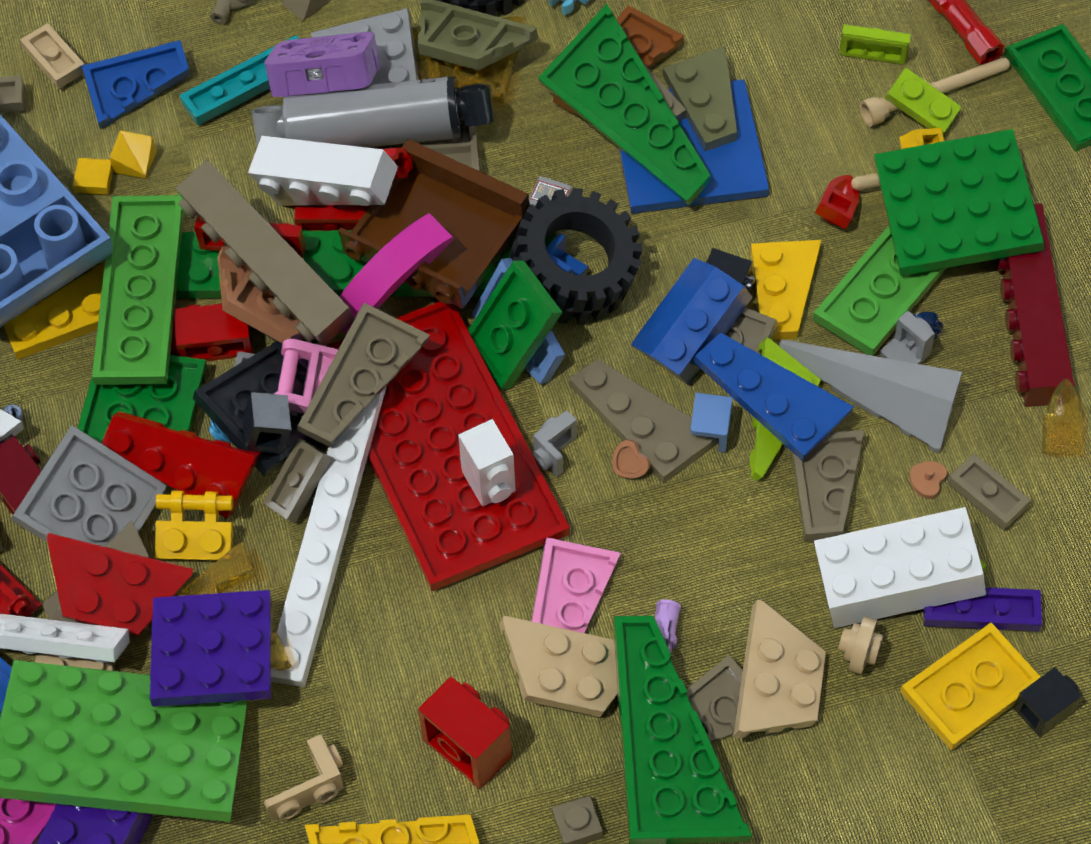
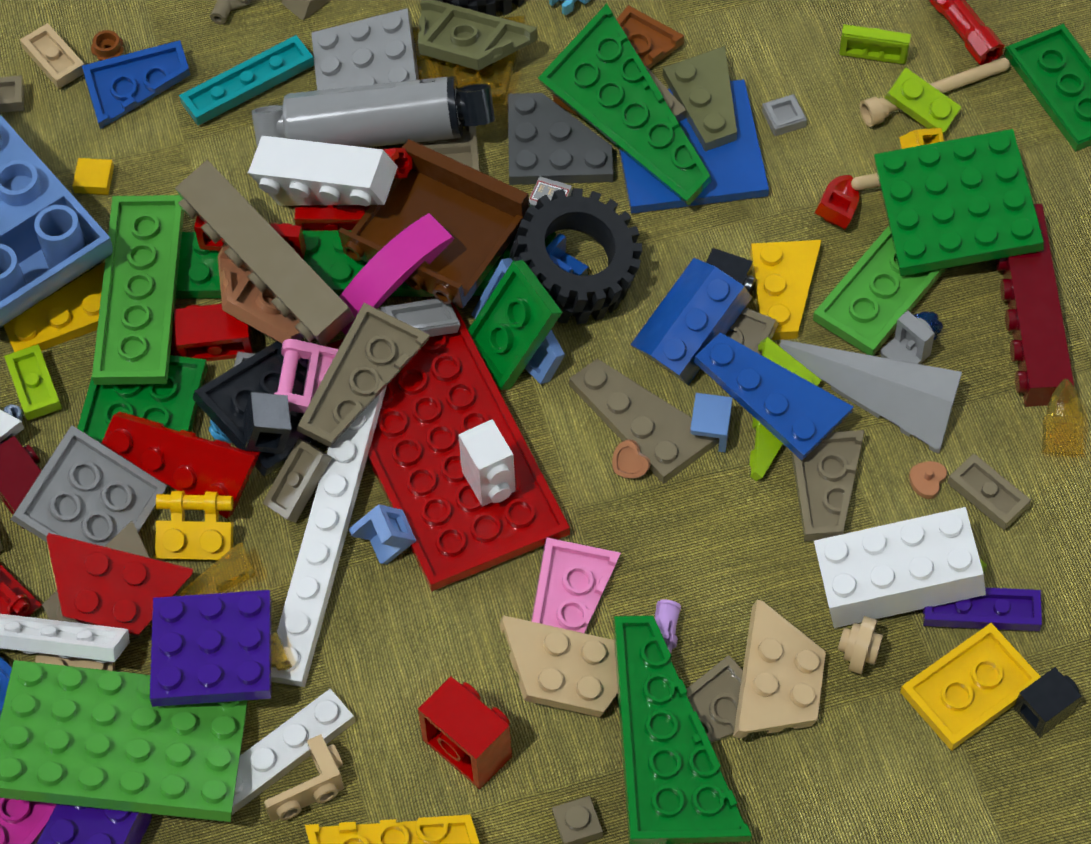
yellow slope [110,130,157,179] -> none
medium lavender axle [264,32,381,97] -> none
light grey bracket [532,410,577,477] -> none
none -> lime plate [4,344,62,421]
none -> dark orange plate [91,30,124,61]
none -> white plate [232,689,355,815]
none -> medium blue panel [349,504,416,565]
none -> light grey tile [380,299,461,337]
none -> dark grey plate [508,93,613,185]
none -> light grey tile [762,94,807,136]

